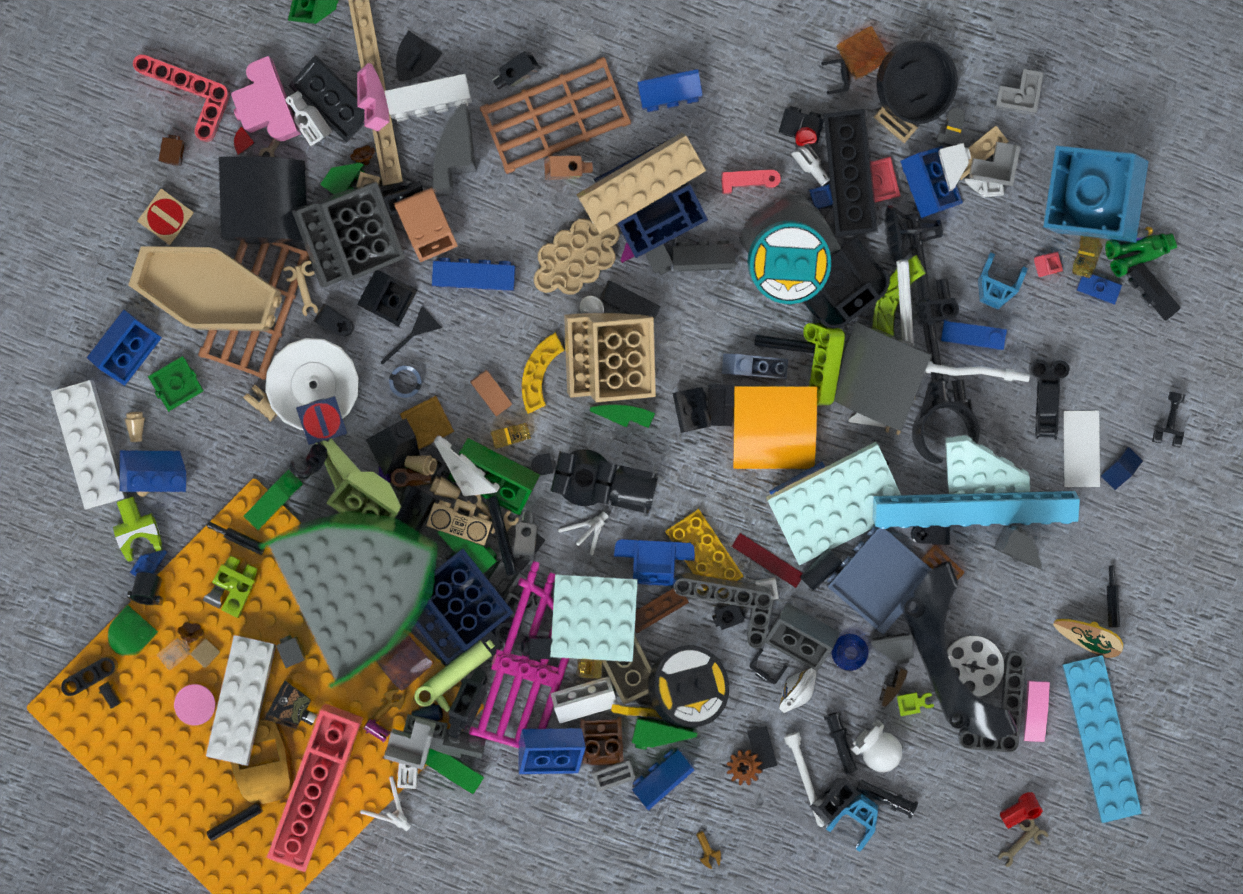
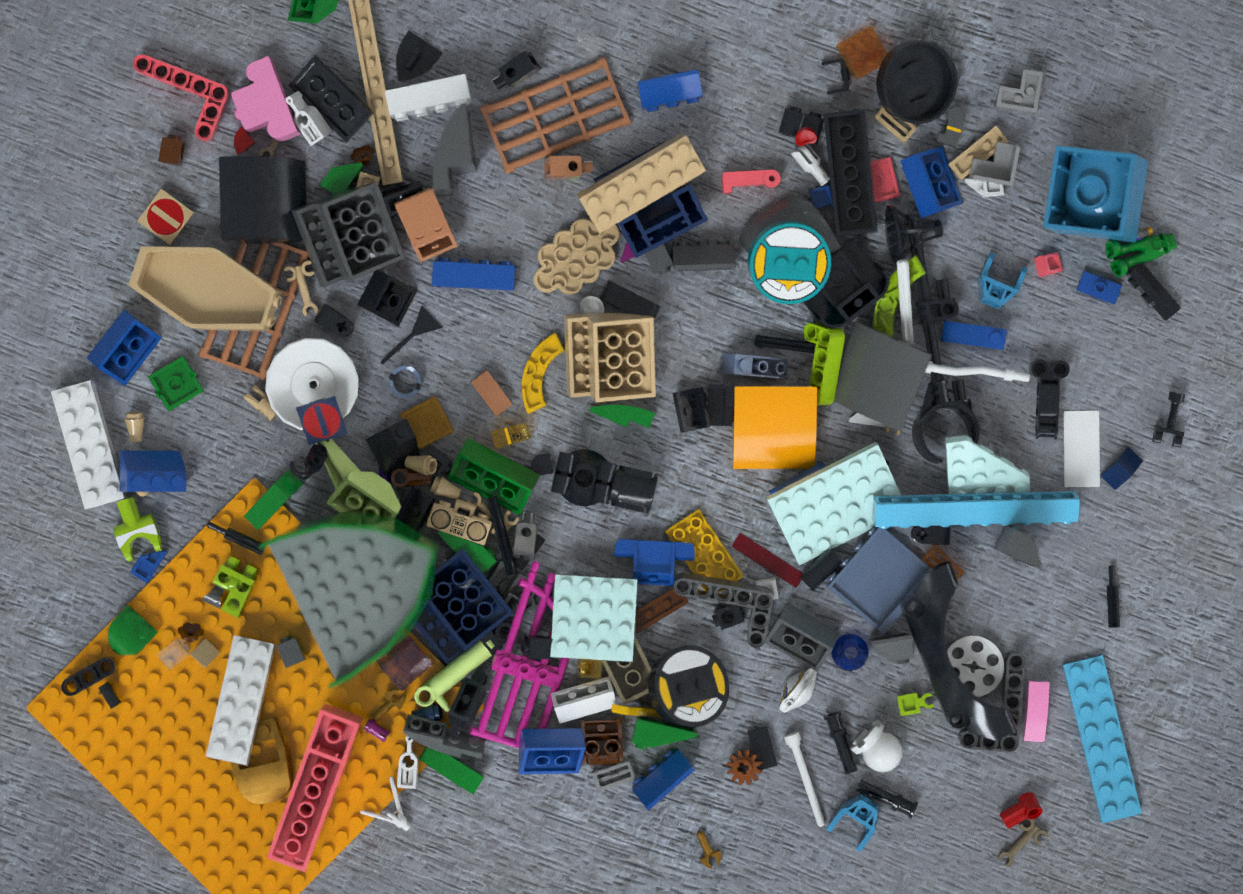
black piece [127,572,164,606] -> none
bright pink piece [174,684,215,725] -> none
black axle [207,803,263,841] -> none
torso [265,681,317,729] -> none
bright pink slope [357,63,390,131] -> none
light grey panel [384,718,436,770] -> none
white wing [434,436,500,496] -> none
white plant [558,511,609,555] -> none
black piece [749,648,788,684] -> none
black brick [810,778,859,822] -> none
dark brown slope [878,666,908,707] -> none
white slope [938,143,971,191] -> none
shield [1053,619,1124,658] -> none
clear yellow leg [1072,236,1103,278] -> none

